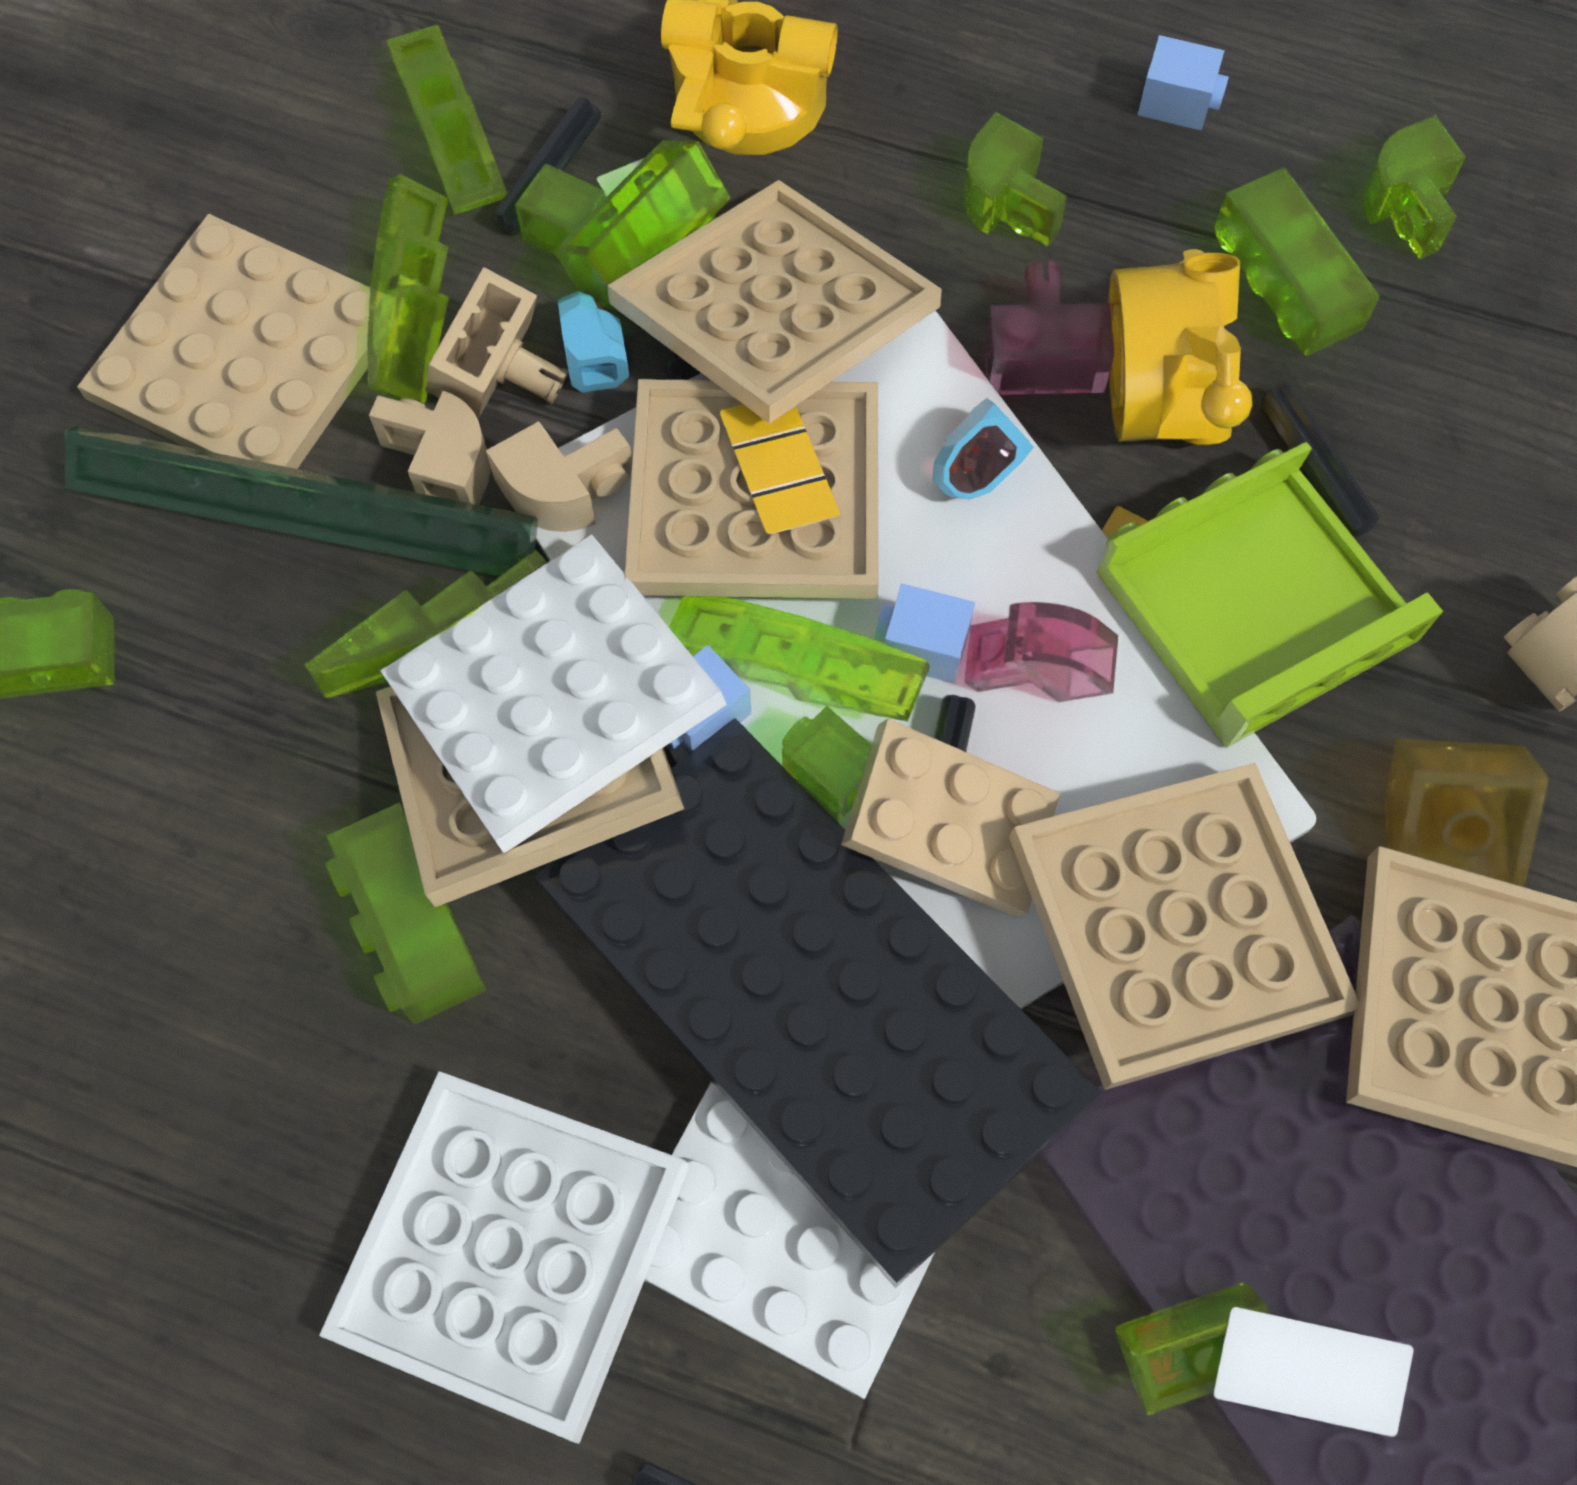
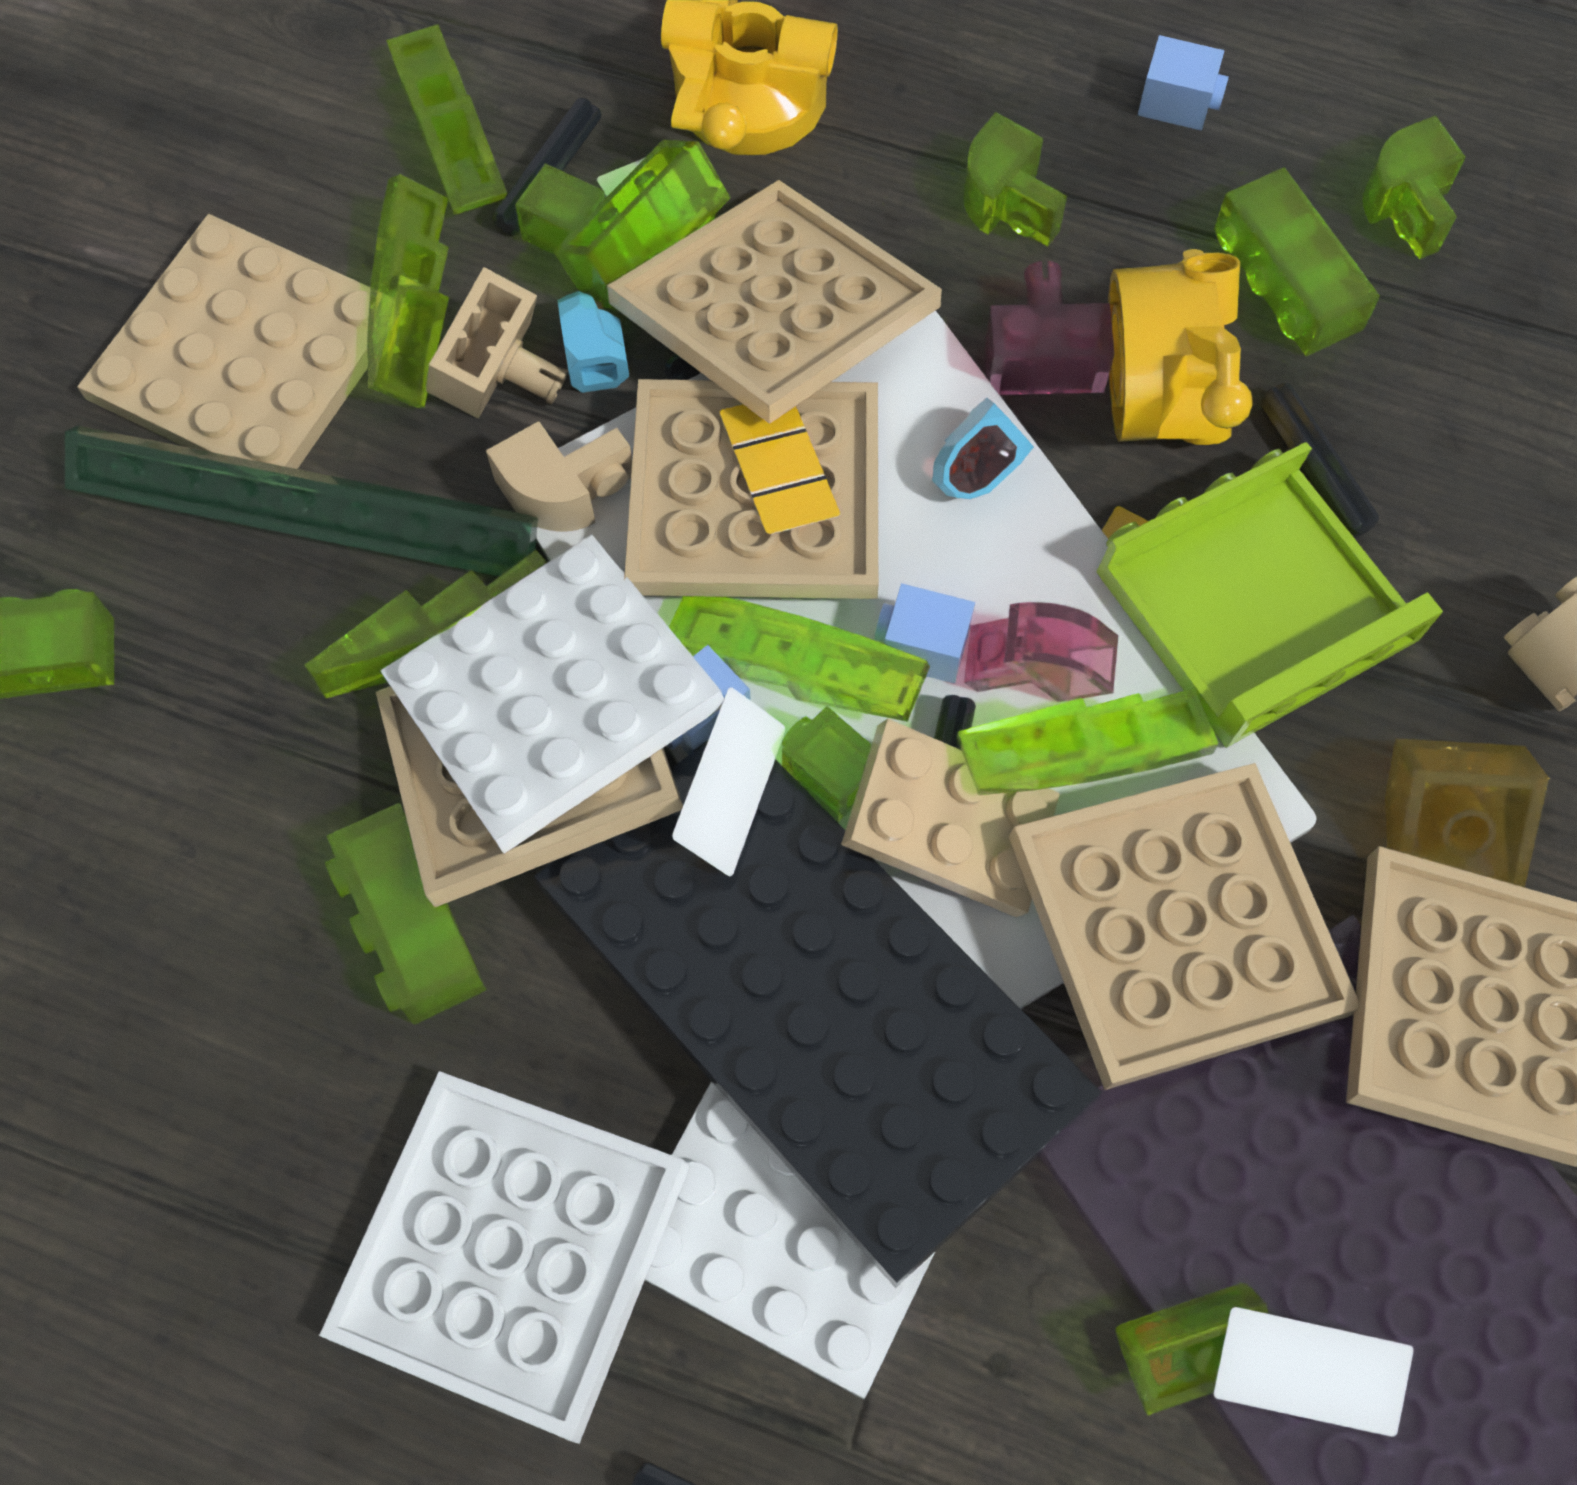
tan brick [369,391,491,516] -> none
none -> white sticker [672,687,785,876]
none -> clear neon green slope [957,688,1219,795]

